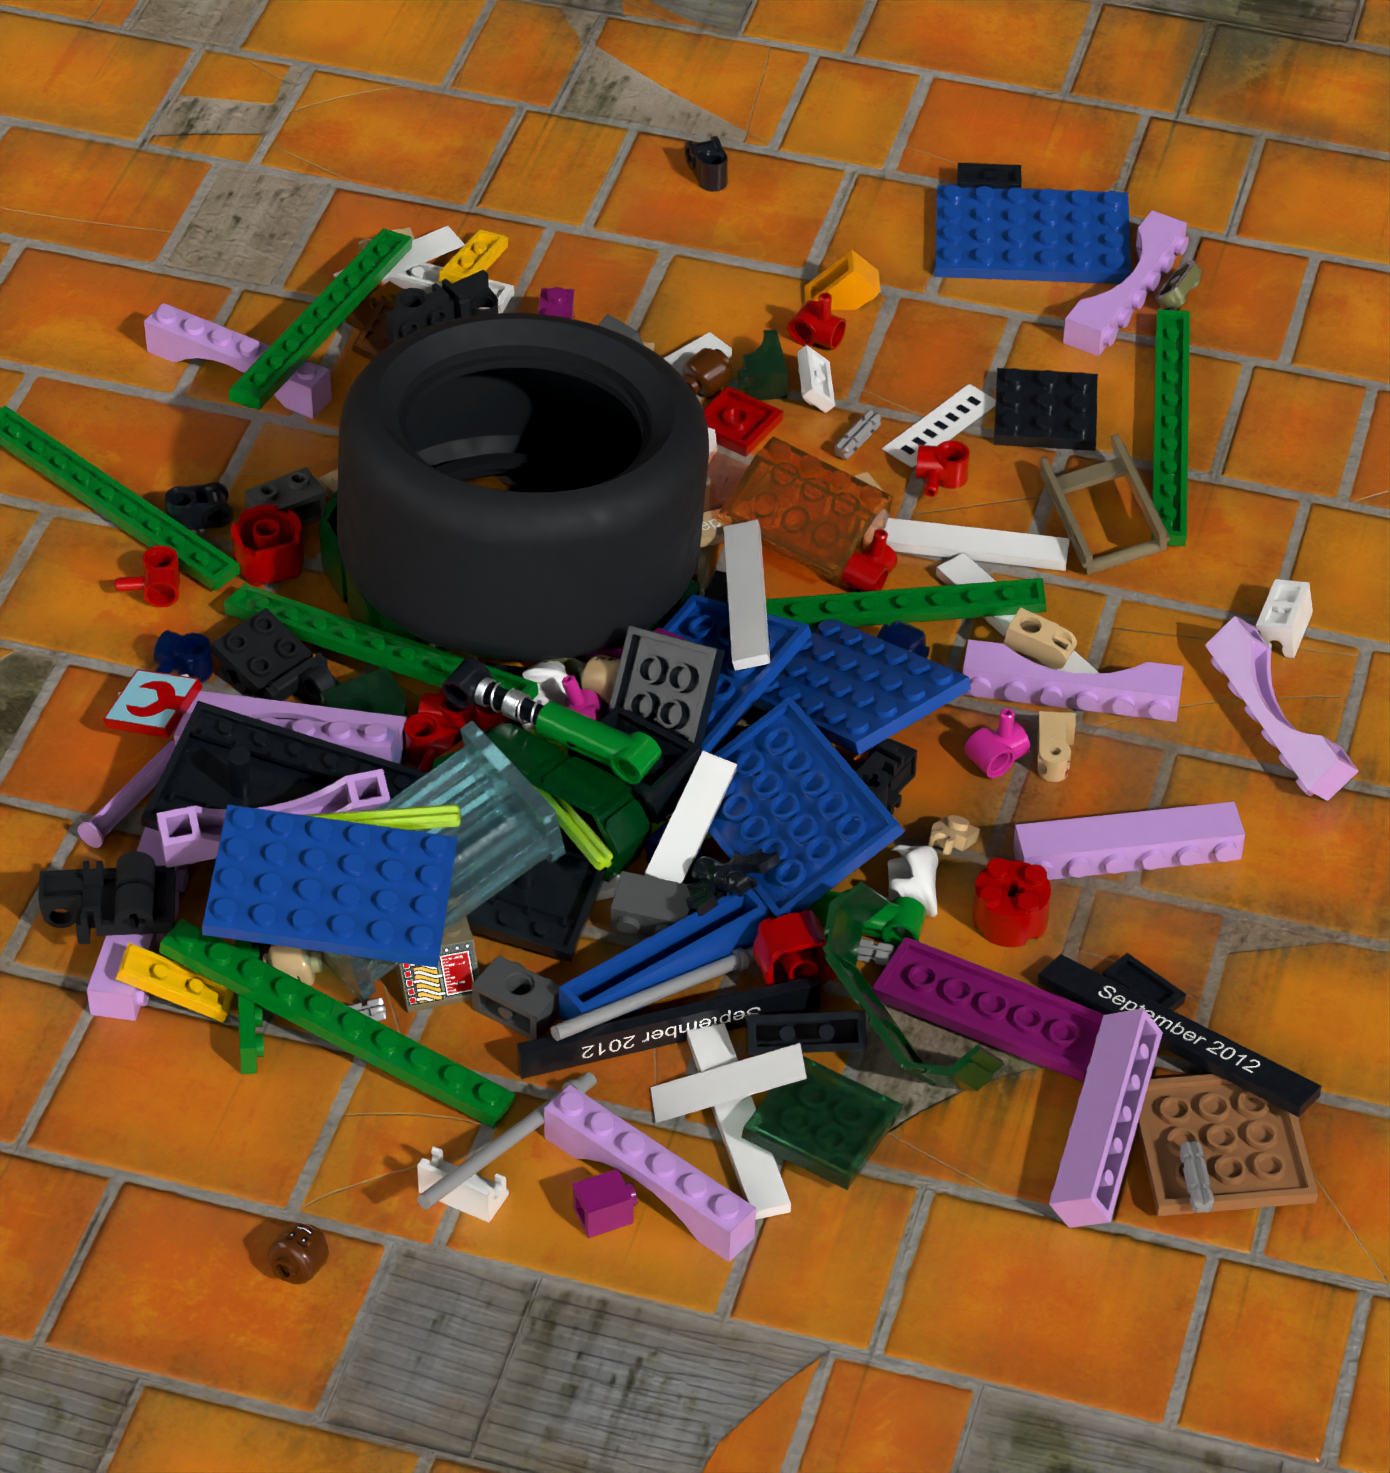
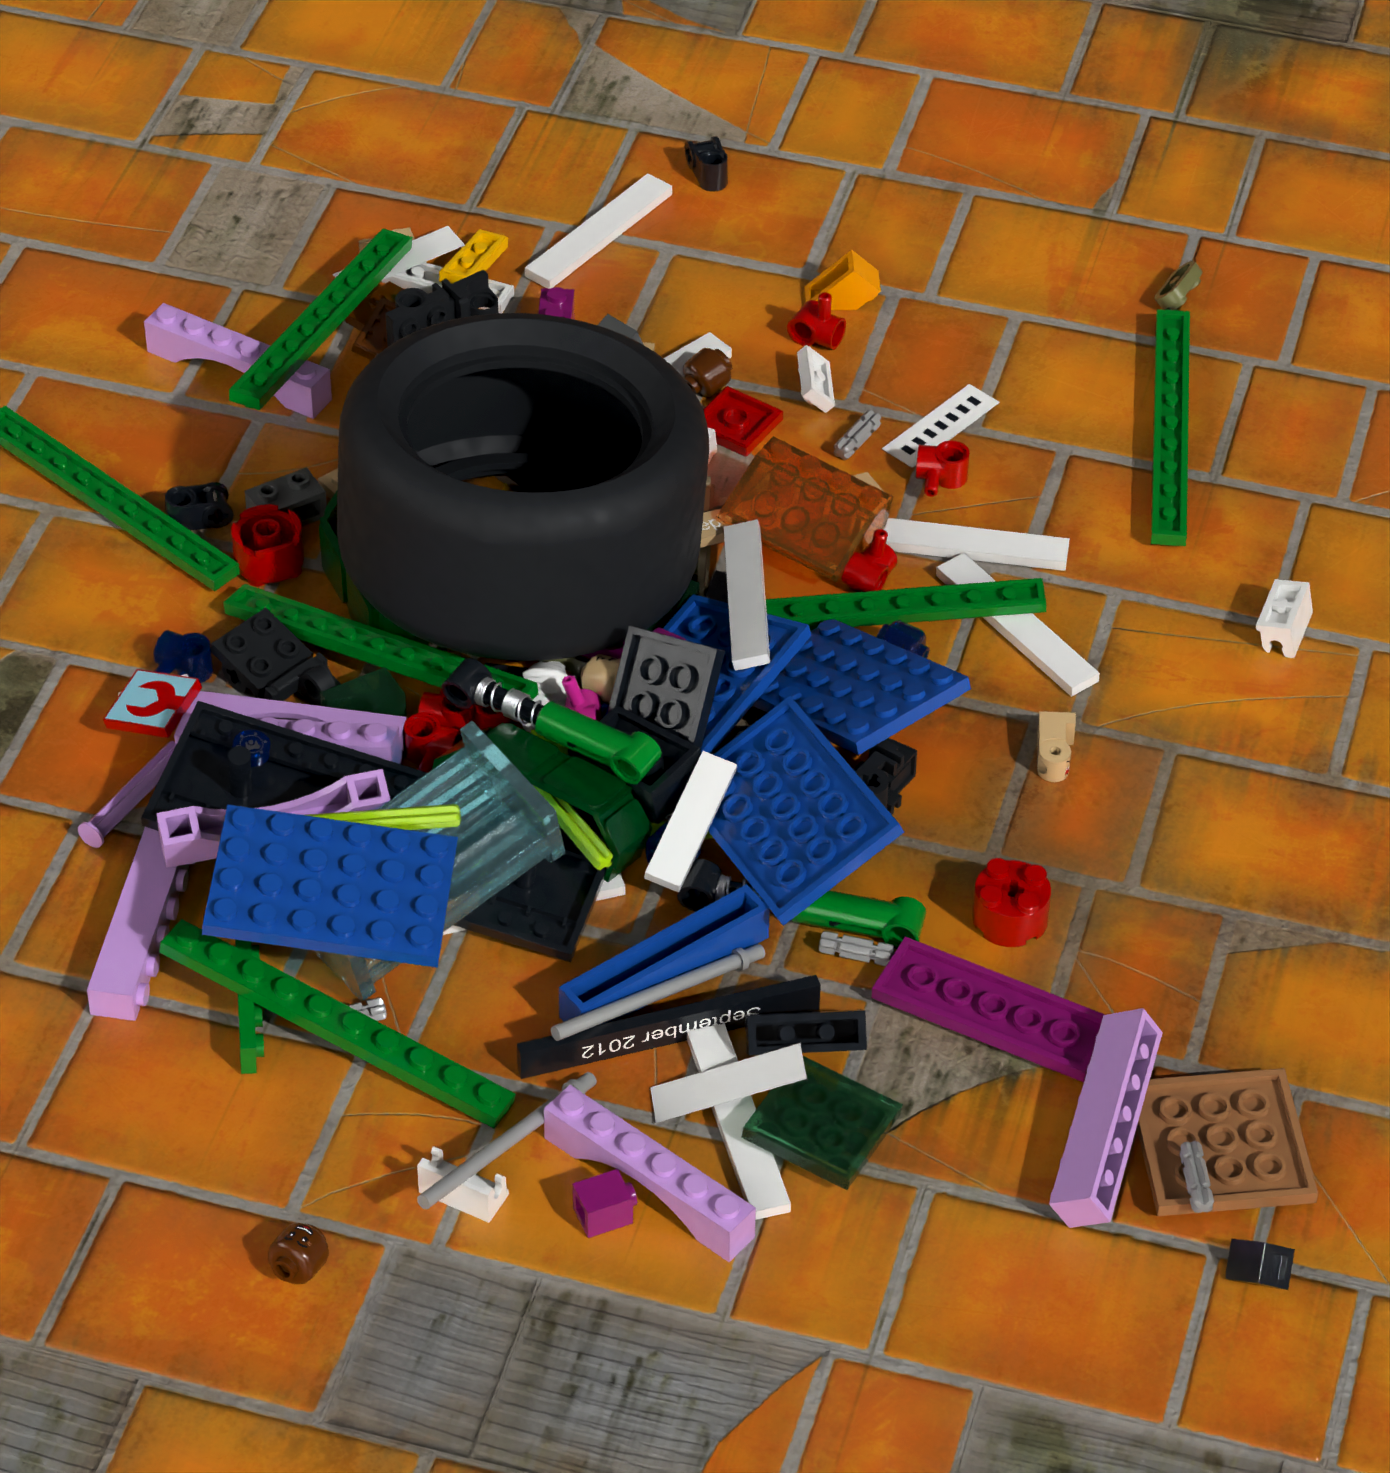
black plate [38,851,176,944] -> none
red piece [115,545,181,607] -> none
yellow tile [115,943,234,1022] -> none
tan head [263,945,322,986] -> none
slope [393,911,480,1013] -> none
dark grey brick [472,955,560,1040] -> none
dark grey brick [611,871,695,937] -> none
black animal [685,849,781,916] -> none
clear green arch [737,329,788,401] -> none
red brick [753,910,837,993] -> none
dark green windscreen [822,881,1005,1091] -> none
white hair [887,845,938,918] -> none
tan plate [927,815,980,855] -> none
blue plate [935,185,1131,284] -> none
black plate [957,163,1022,189] -> none
lavender arch [962,639,1184,722] -> none
dark pink piece [964,708,1030,779] -> none
black plate [994,368,1098,451] -> none
tan leg [1004,607,1077,669] -> none
lavender brick [1013,801,1245,880] -> none
black tile [1038,954,1322,1117] -> none
dark tan piece [1039,434,1170,575] -> none
lavender arch [1063,210,1189,357] -> none
black tile [1102,953,1186,1011] -> none
lavender arch [1205,616,1359,801] -> none
none -> clear blue tile [233,730,271,767]
none -> white tile [525,173,672,289]
none -> black panel [1225,1238,1295,1290]

